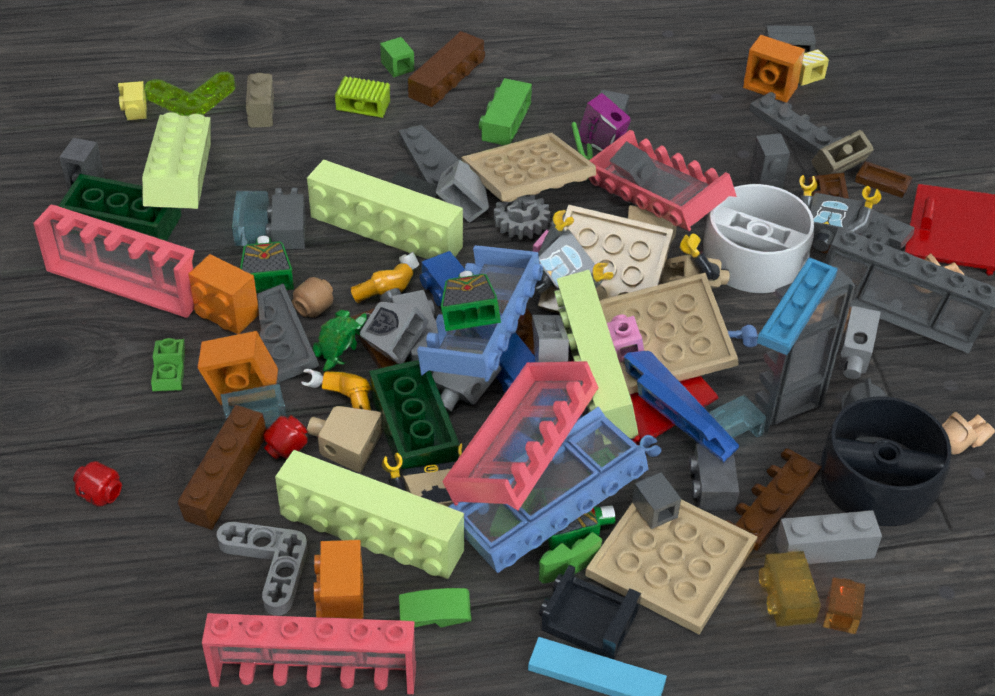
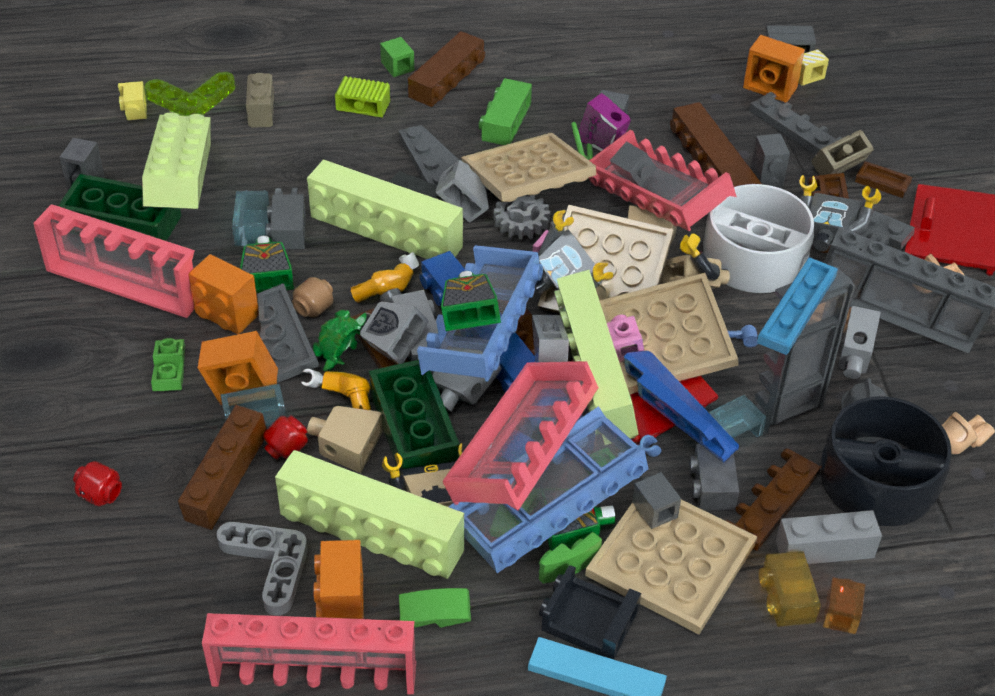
none -> reddish brown brick [670,102,763,187]

